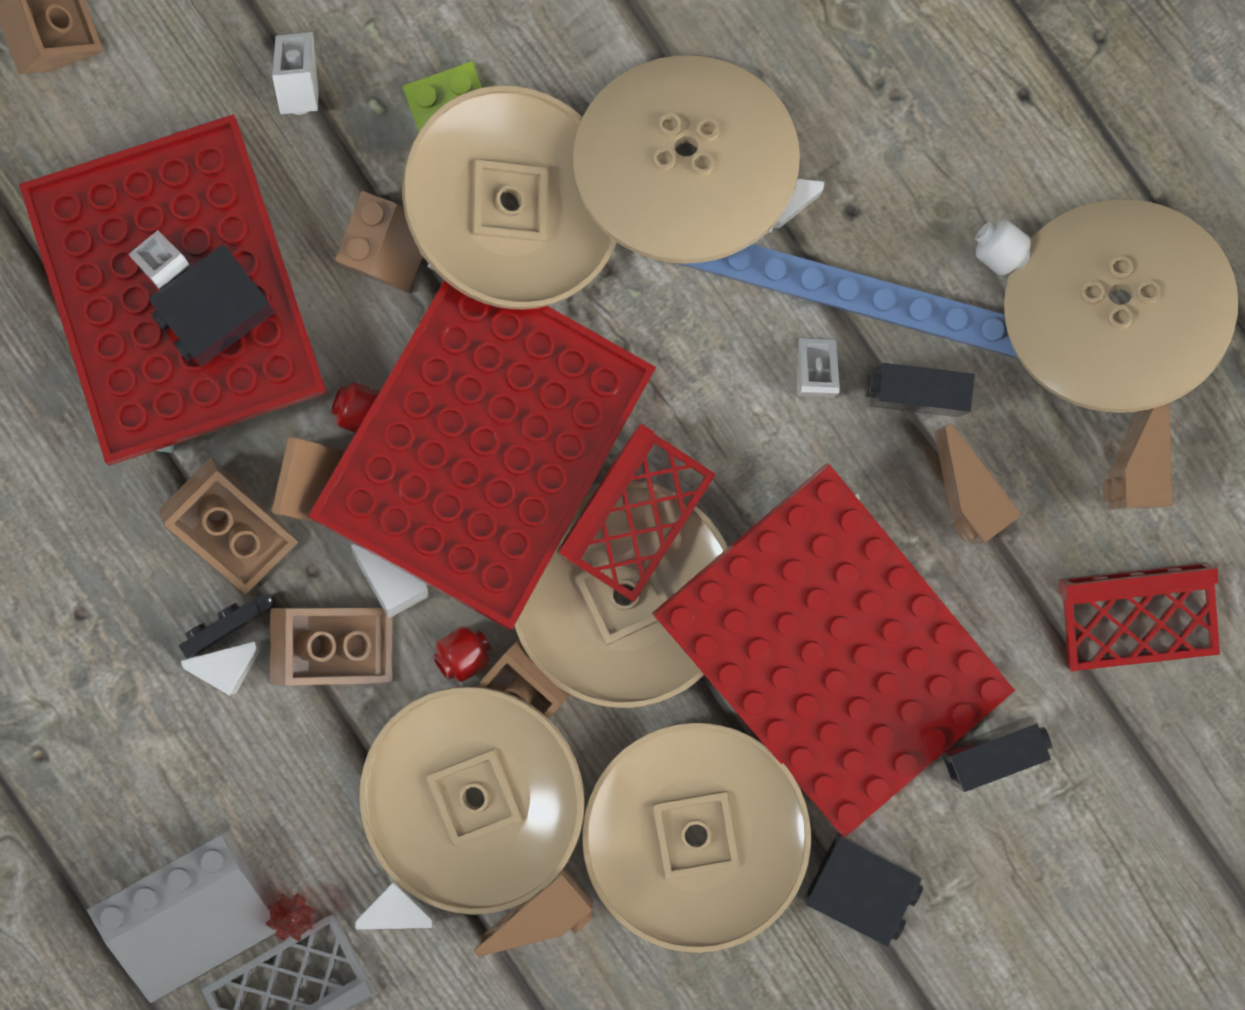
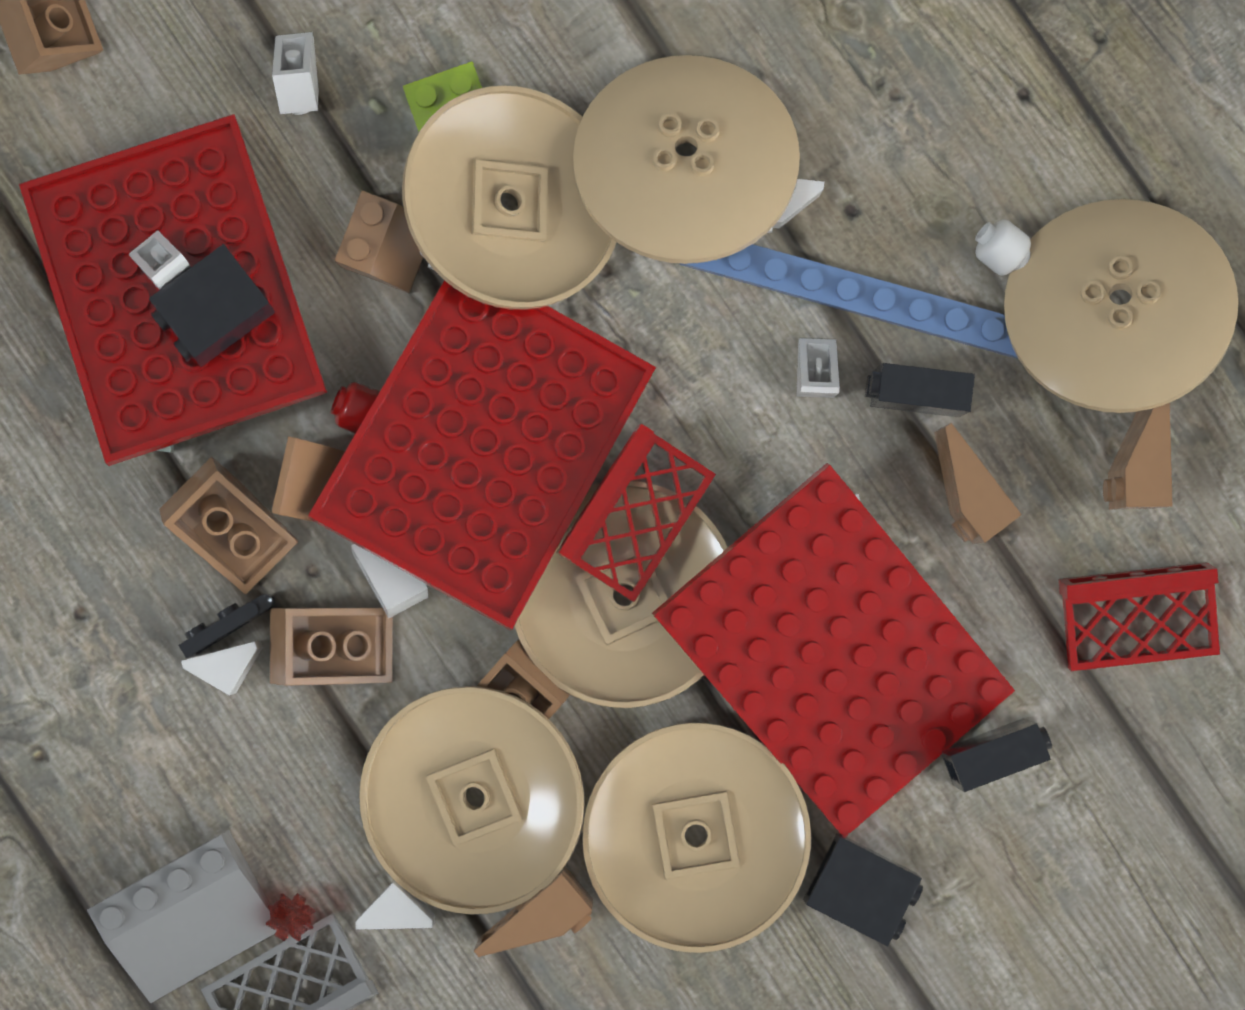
red head [432,626,491,682] -> none

